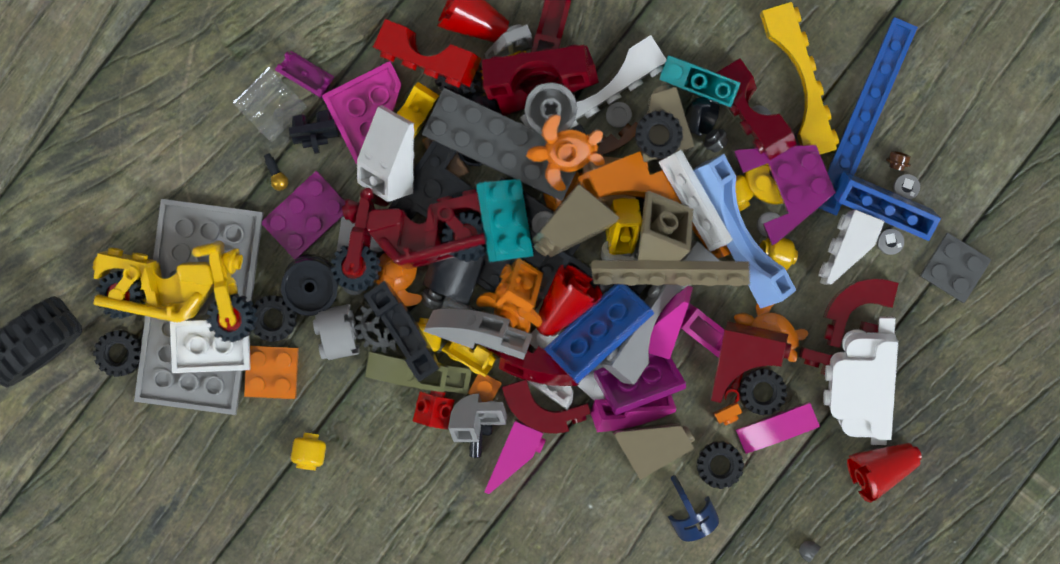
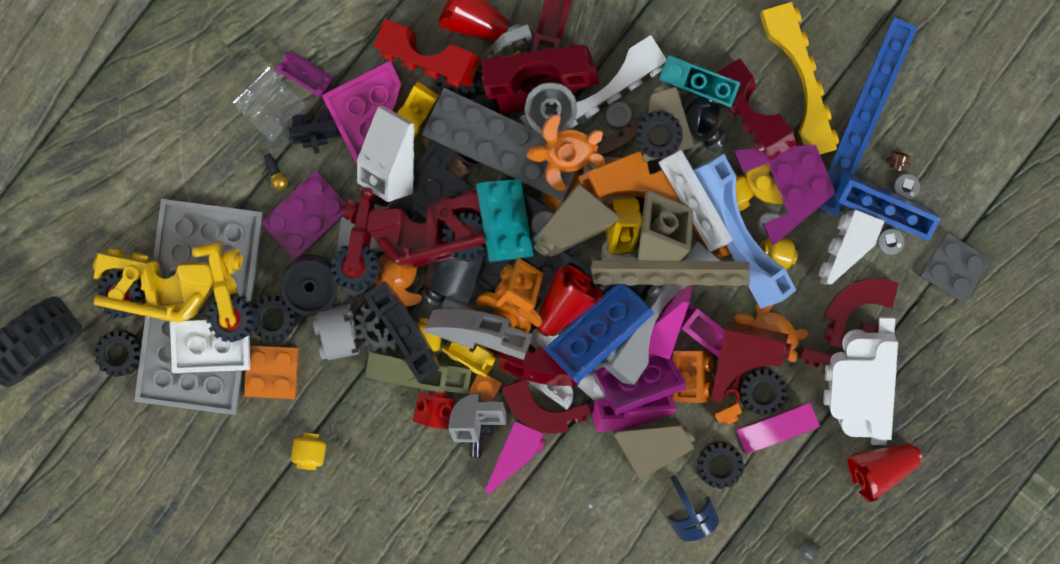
none -> orange bracket [673,351,714,403]

